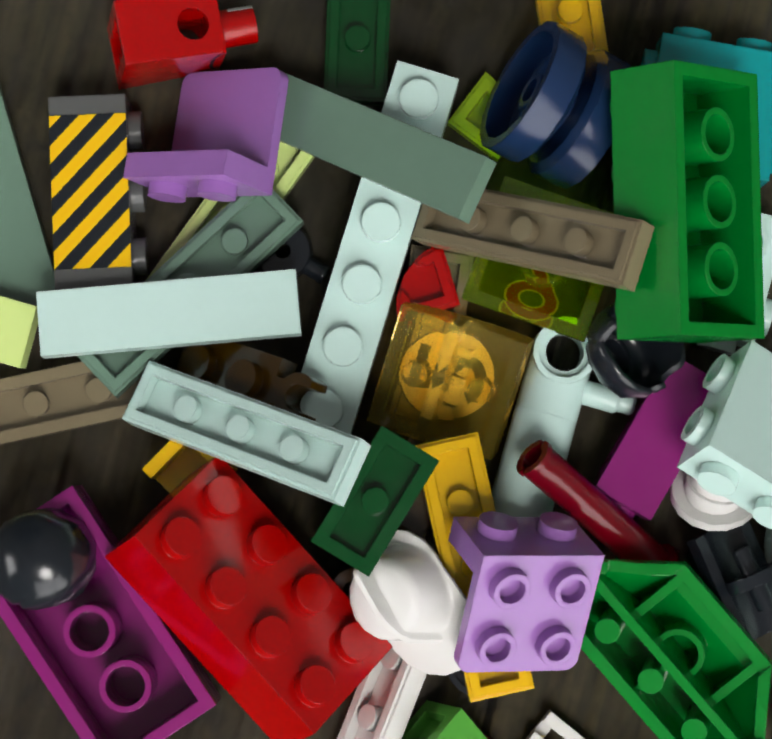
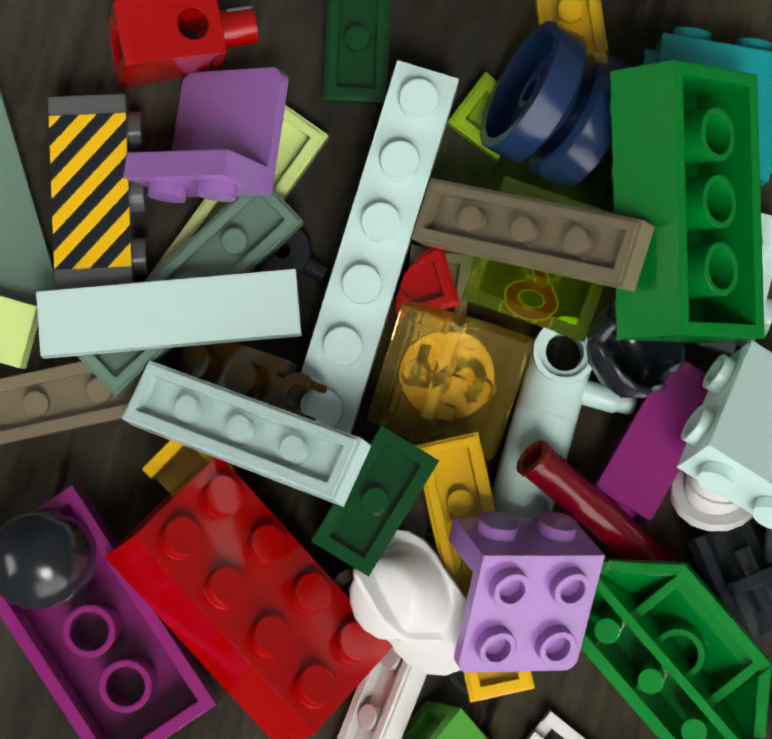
sand green tile [280,73,497,224] -> none

